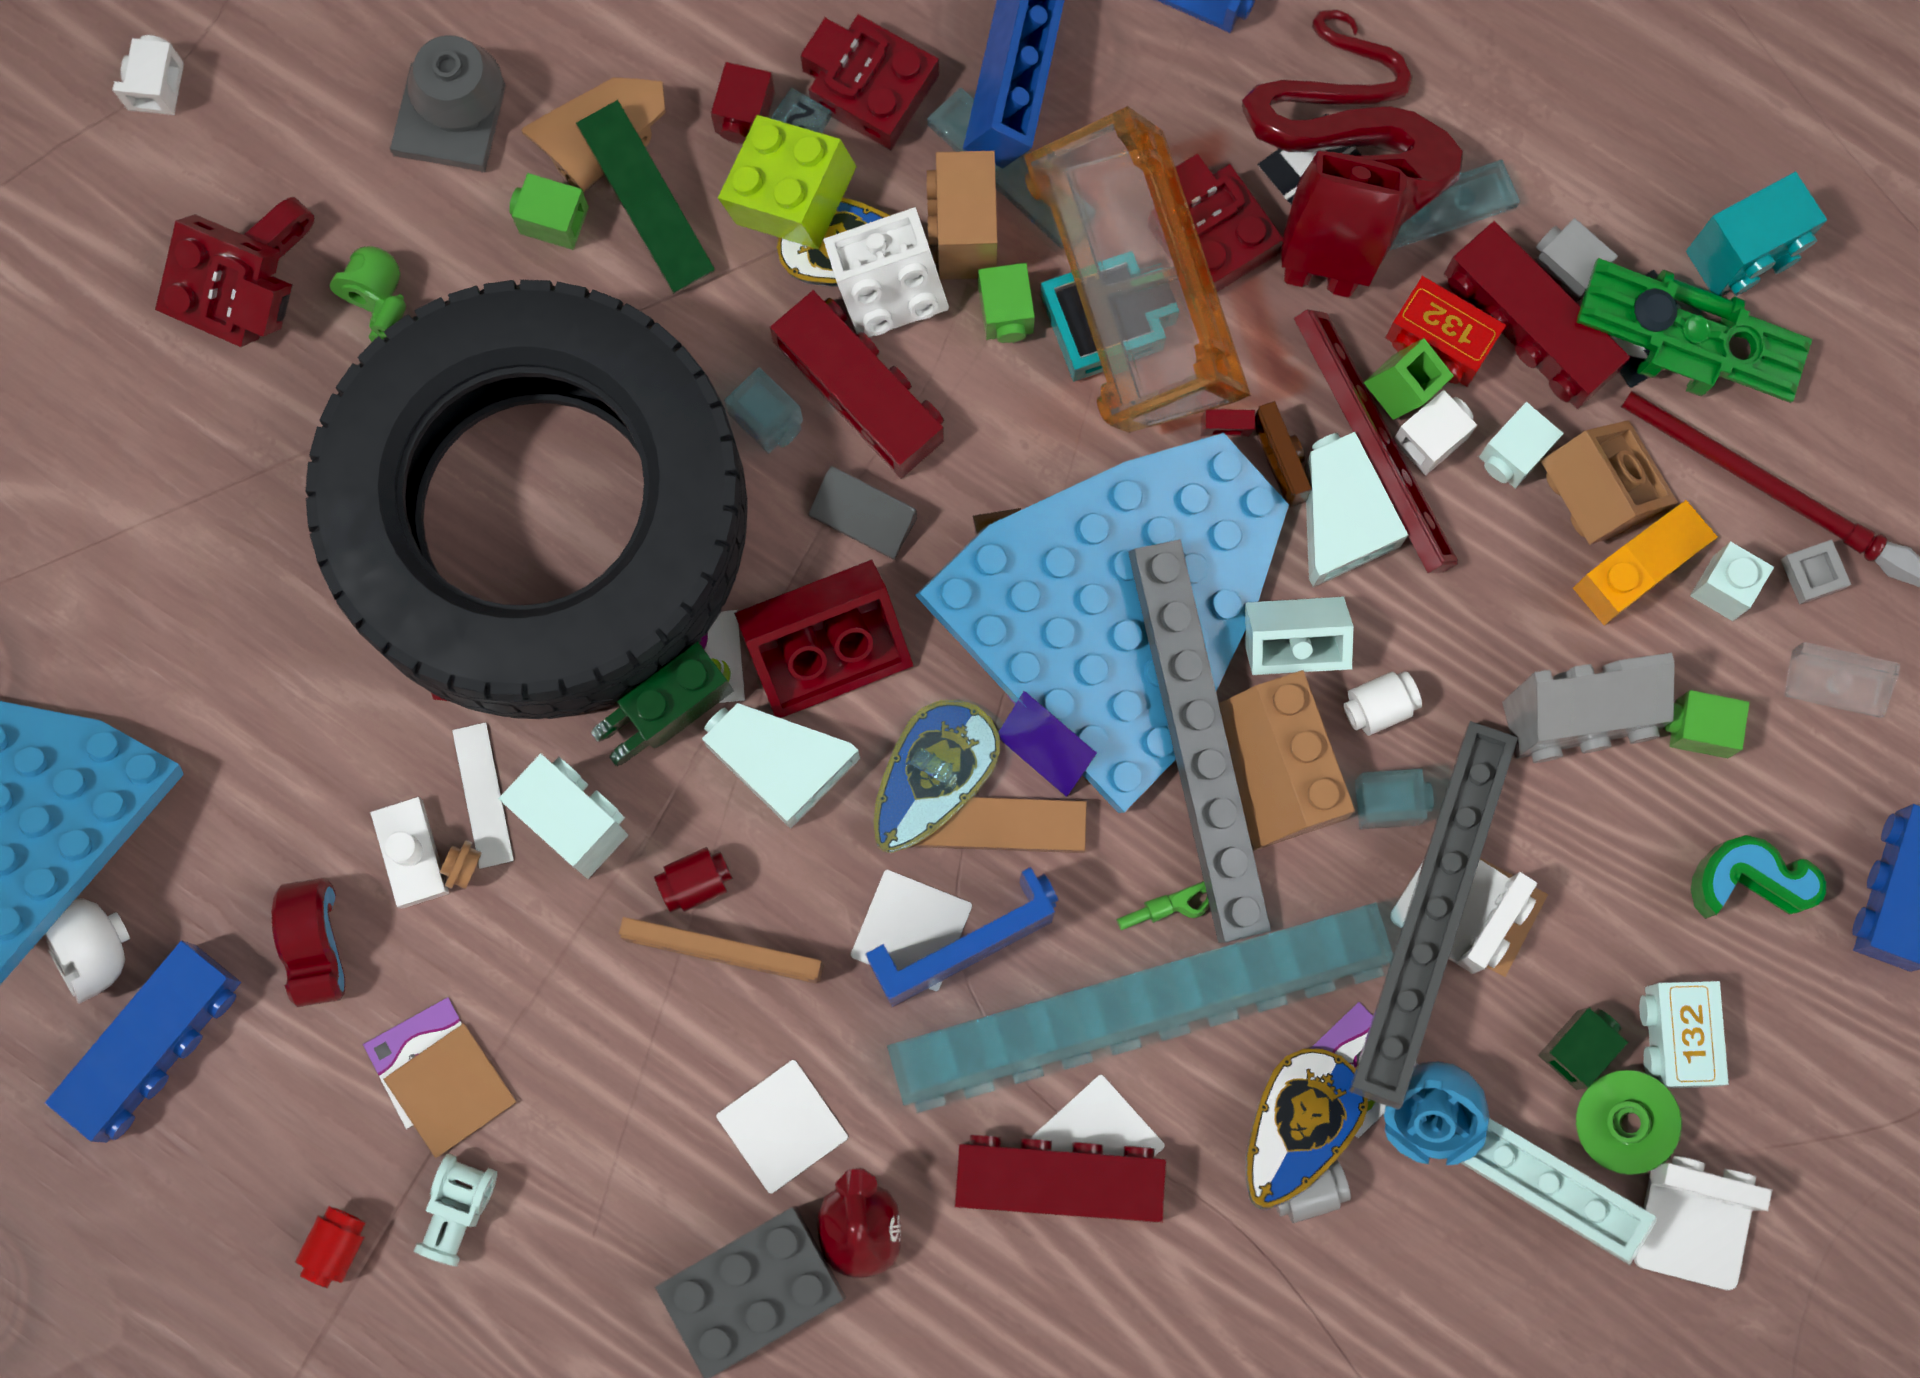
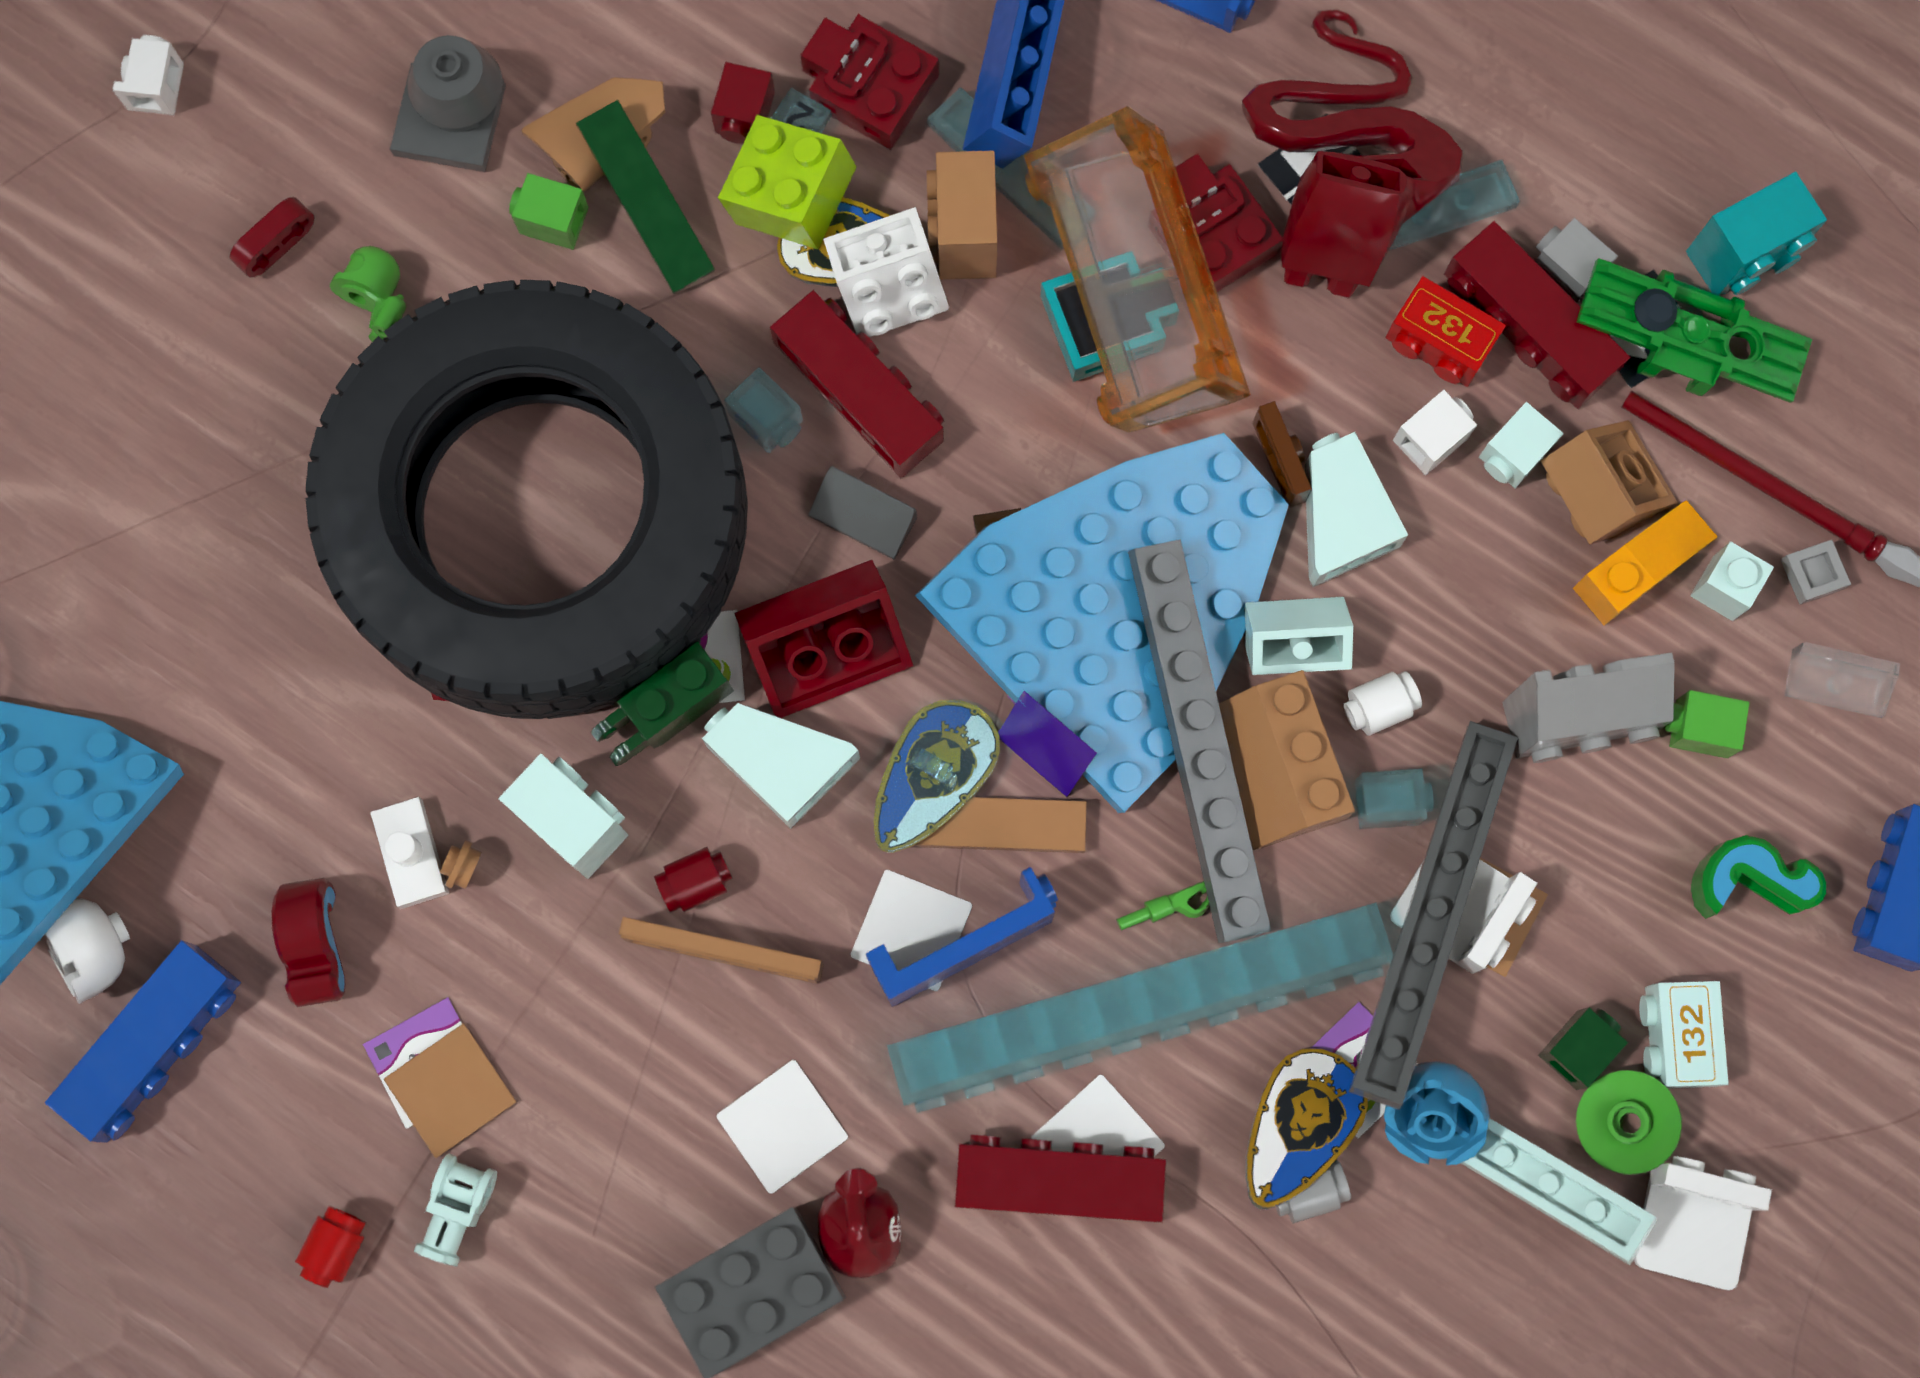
dark red piece [155,214,293,347] -> none
white sticker [452,723,514,869] -> none
bright green brick [978,263,1035,343] -> none
dark red tile [1201,409,1255,437] -> none
dark red tile [1294,309,1458,573] -> none
bright green brick [1363,338,1454,420] -> none

